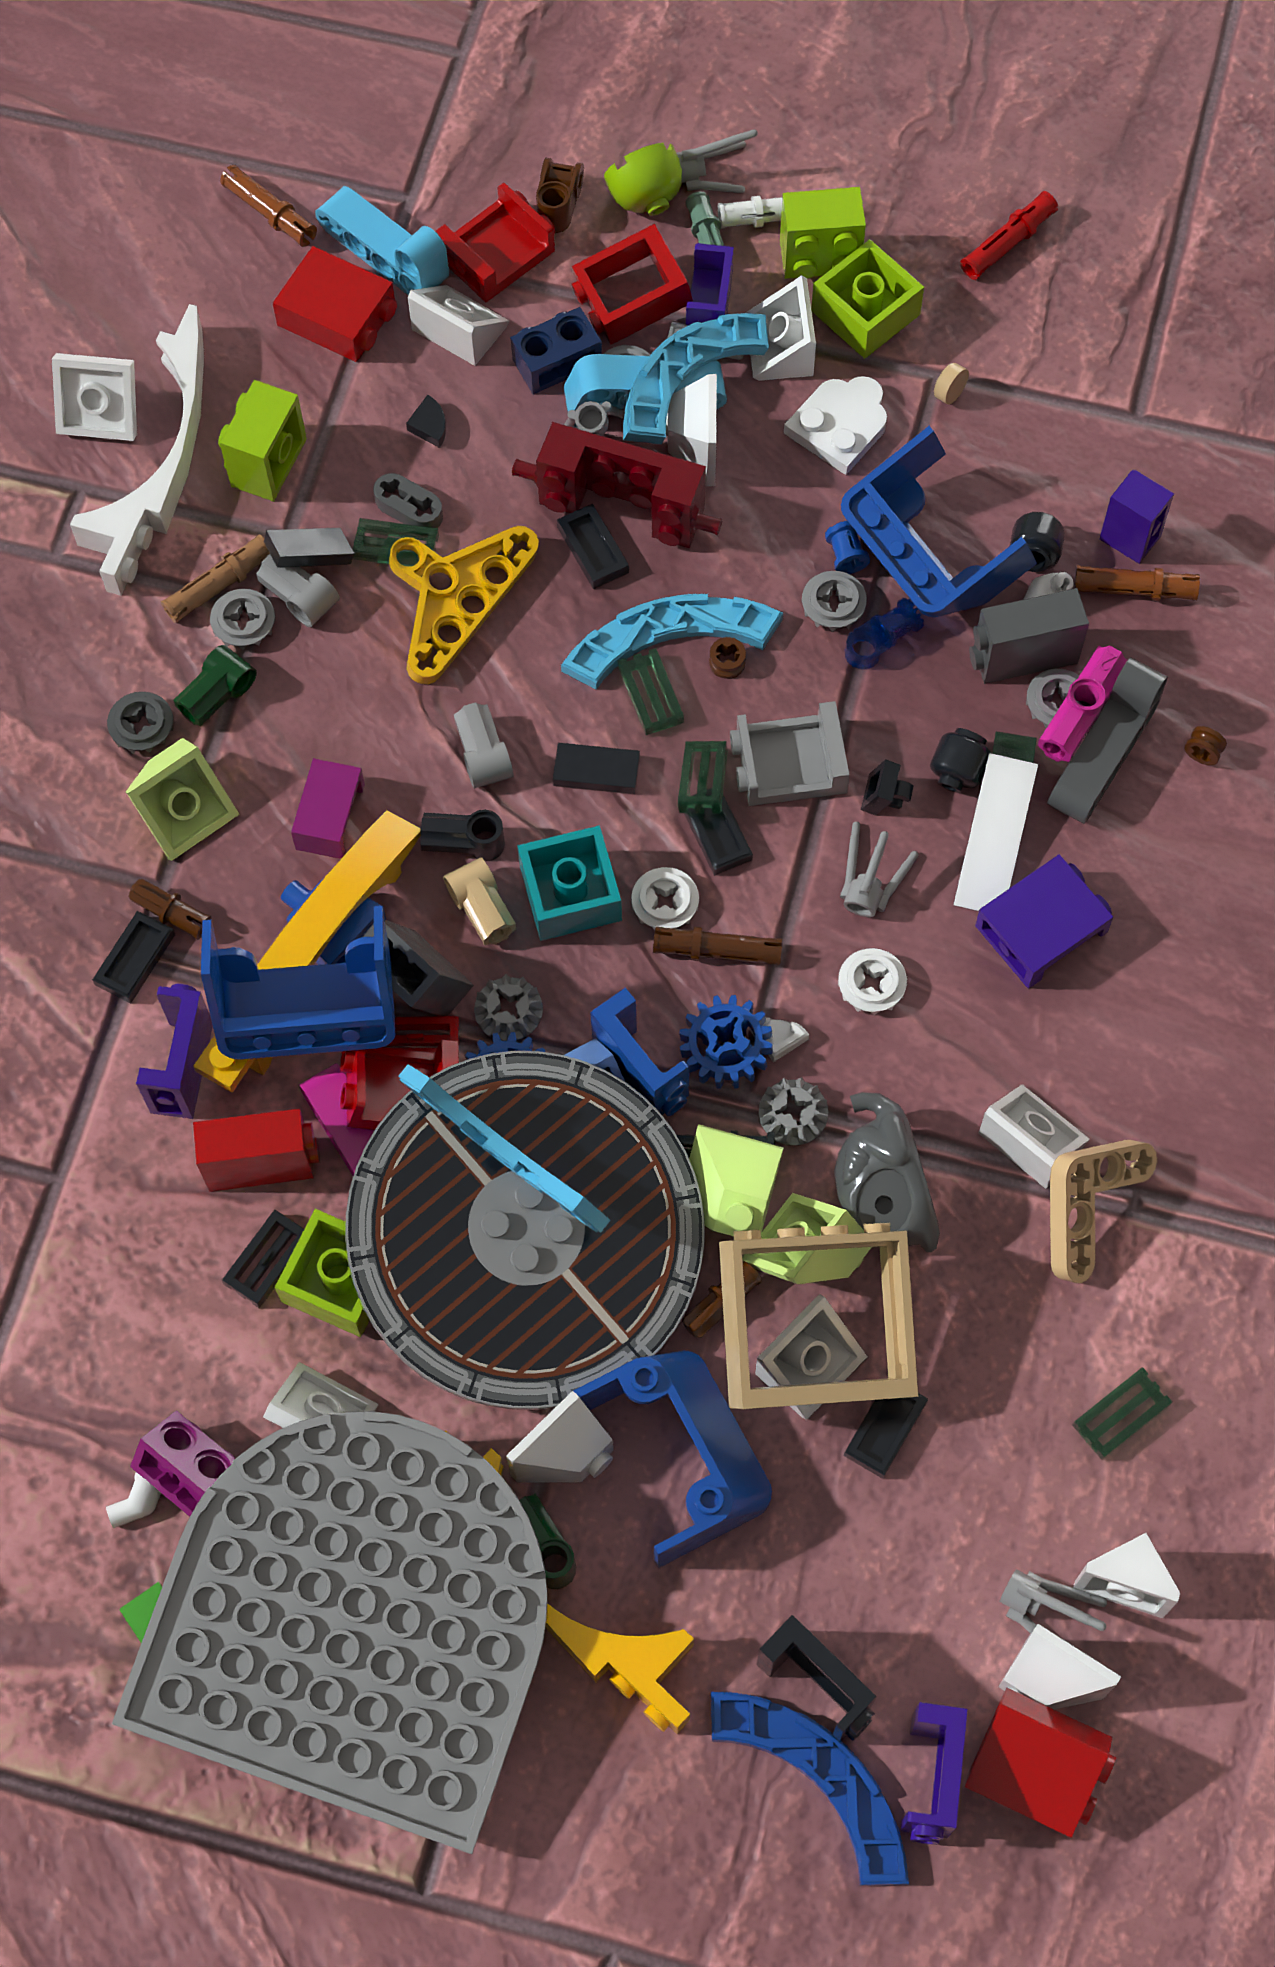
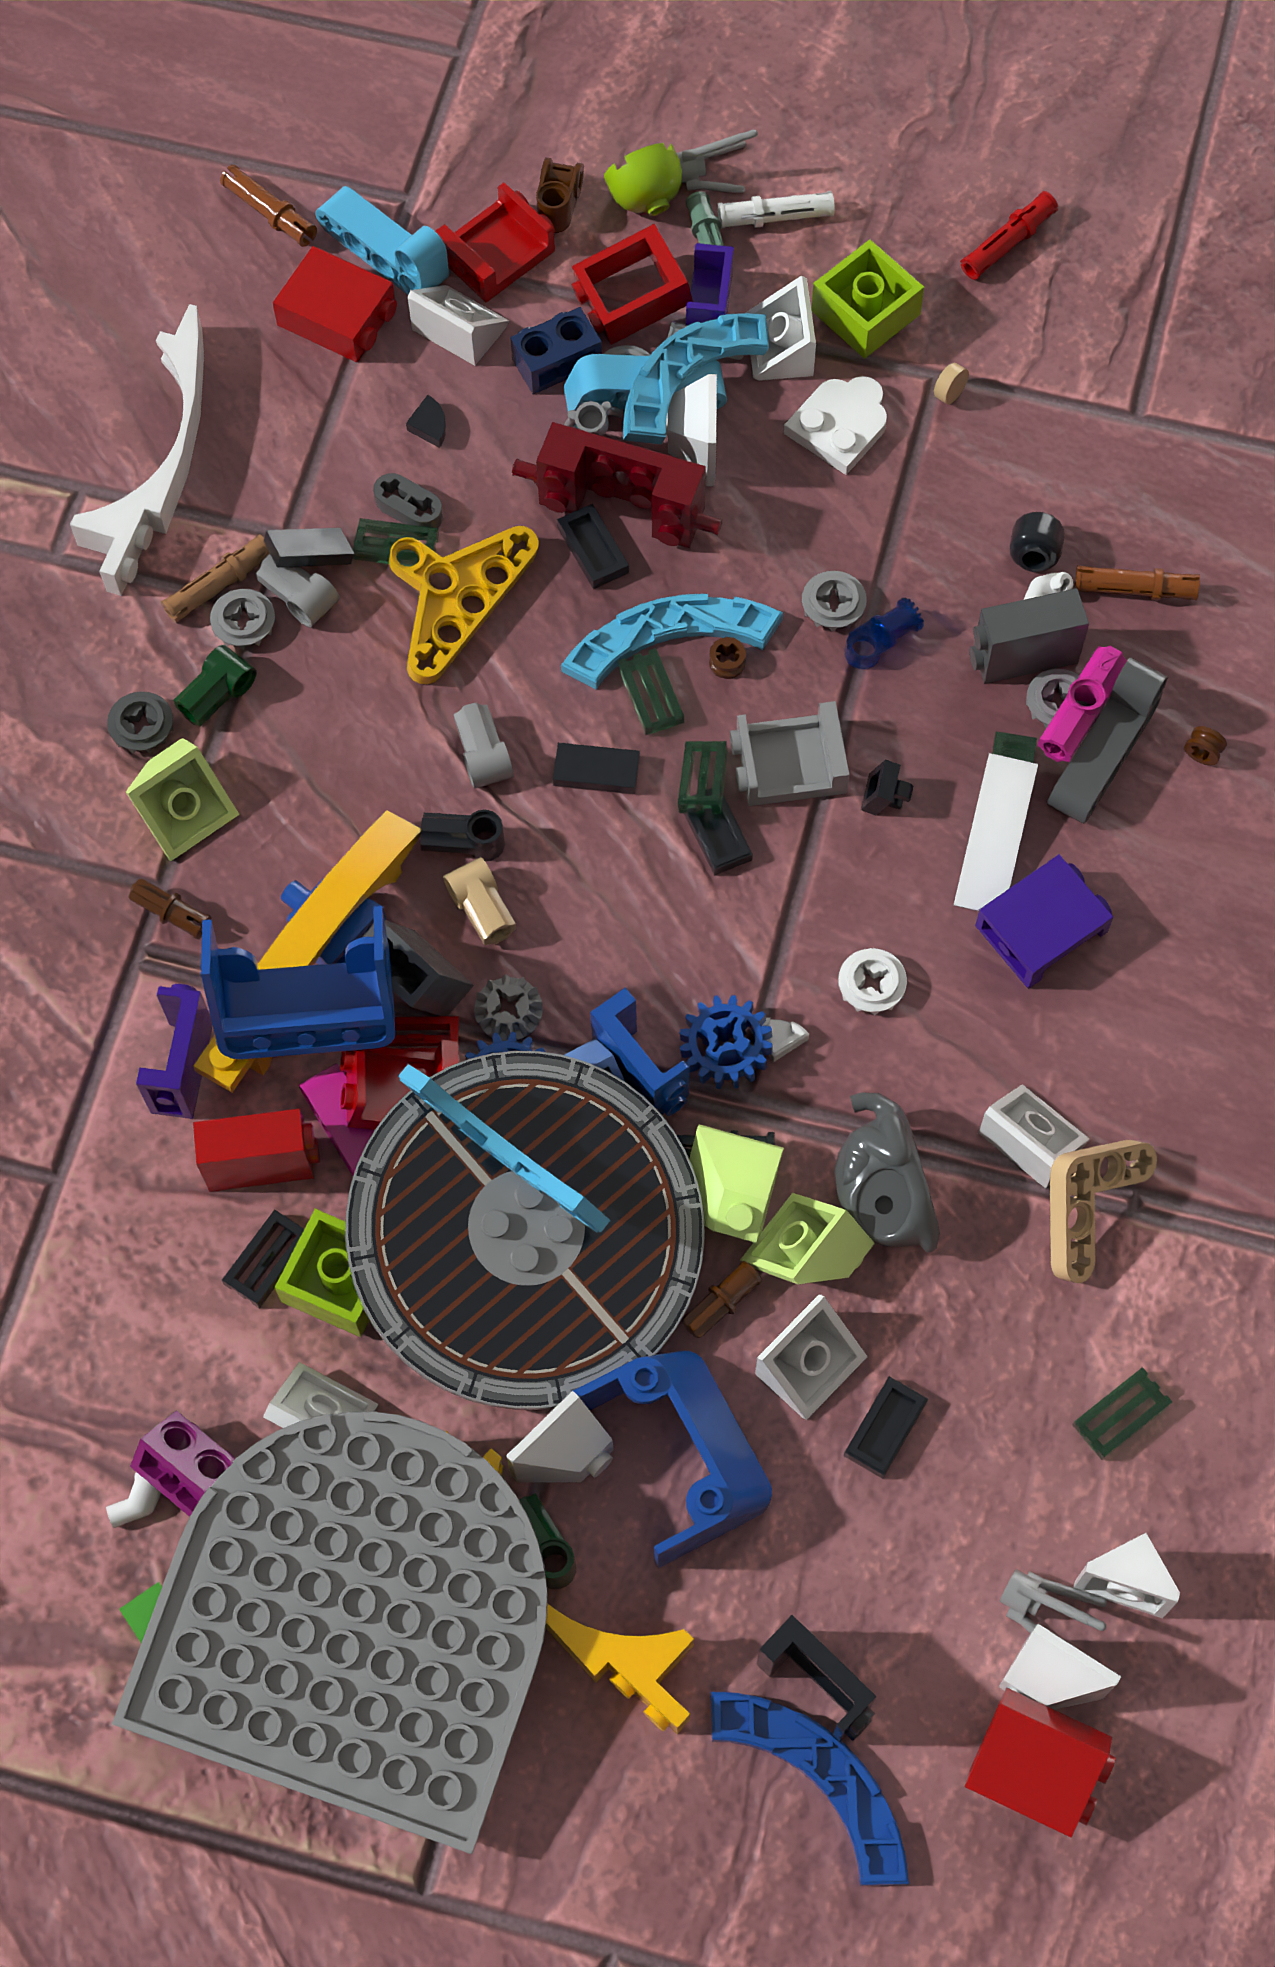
white tile [52,353,137,441] -> none
black tile [92,911,175,1004] -> none
lime brick [218,380,307,502] -> none
magenta panel [291,758,365,859] -> none
teal brick [517,825,622,941] -> none
white gear [631,867,699,930] -> none
reddish brown pin [653,926,782,966] -> none
tan window [719,1223,918,1409] -> none
light grey gear [759,1077,828,1145] -> none
lime brick [780,187,866,279] -> none
blue bush [825,521,870,574] -> none
light grey plant [840,821,919,917] -> none
blue windscreen [841,425,1037,617] -> none
dark purple panel [900,1702,968,1845] -> none
black head [930,728,991,793] -> none
dark purple panel [1099,470,1174,564] -> none

